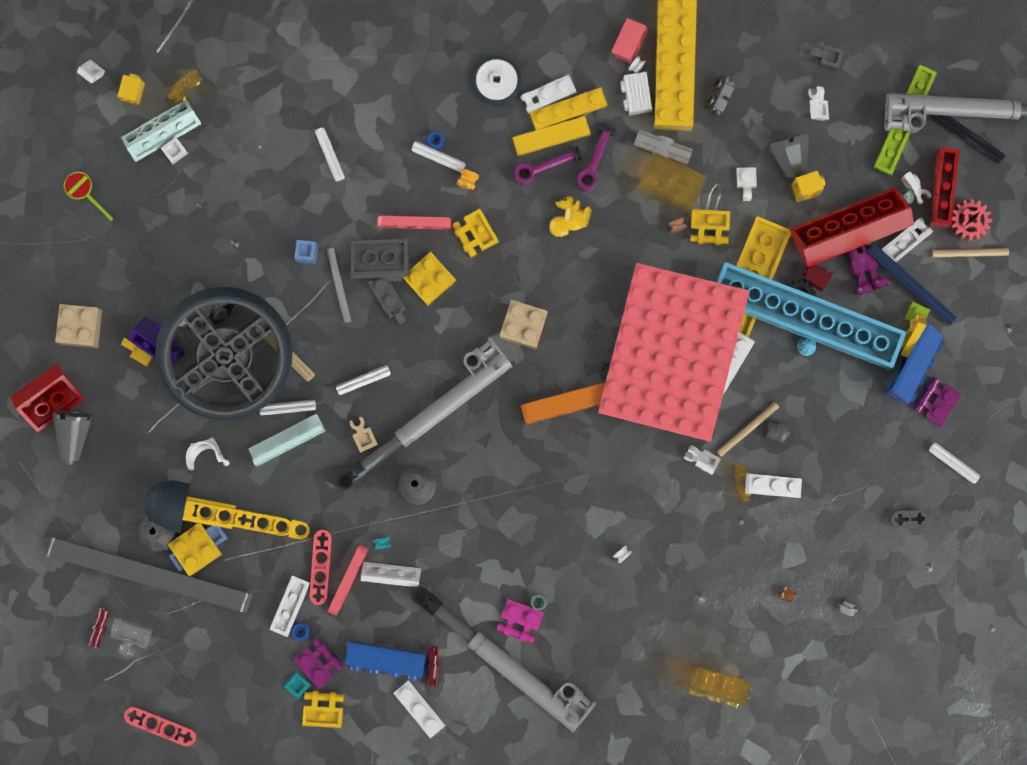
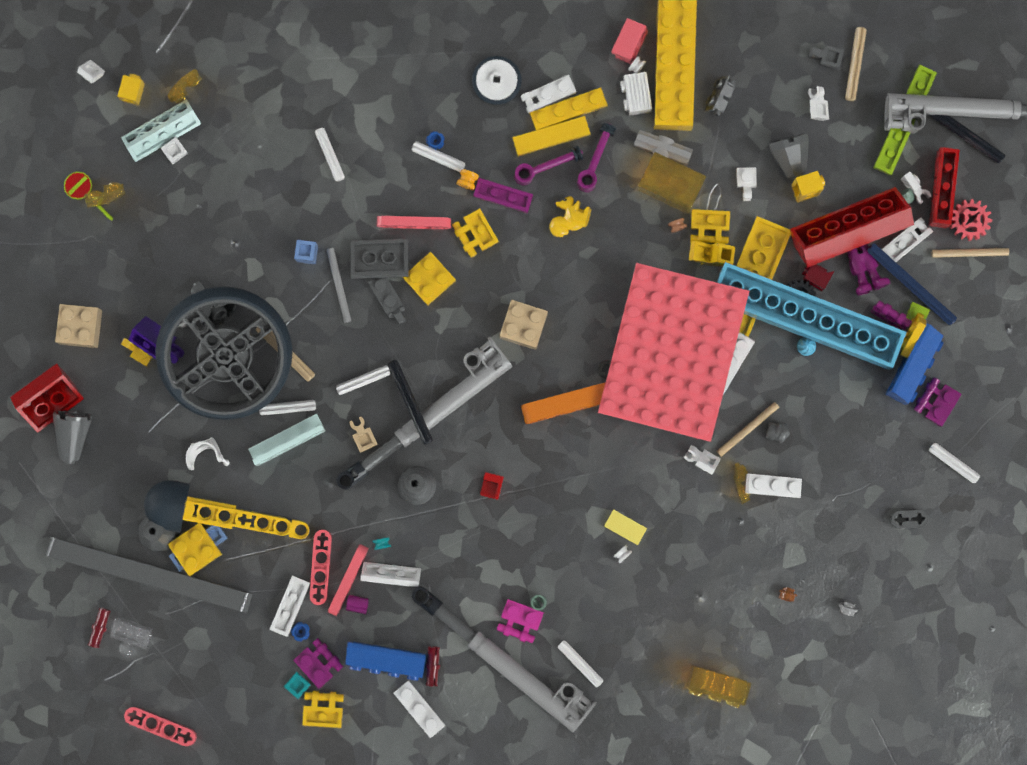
none -> clear yellow slope [85,182,125,207]
none -> magenta piece [346,595,369,615]
none -> black axle [388,360,433,445]
none -> magenta plate [473,178,533,214]
none -> red panel [480,472,504,500]
none -> white axle [558,640,603,687]
none -> light yellow tile [604,509,647,545]
none -> yellow brick [689,241,735,267]
none -> tan axle [845,27,867,101]
none -> magenta plate [870,300,912,331]

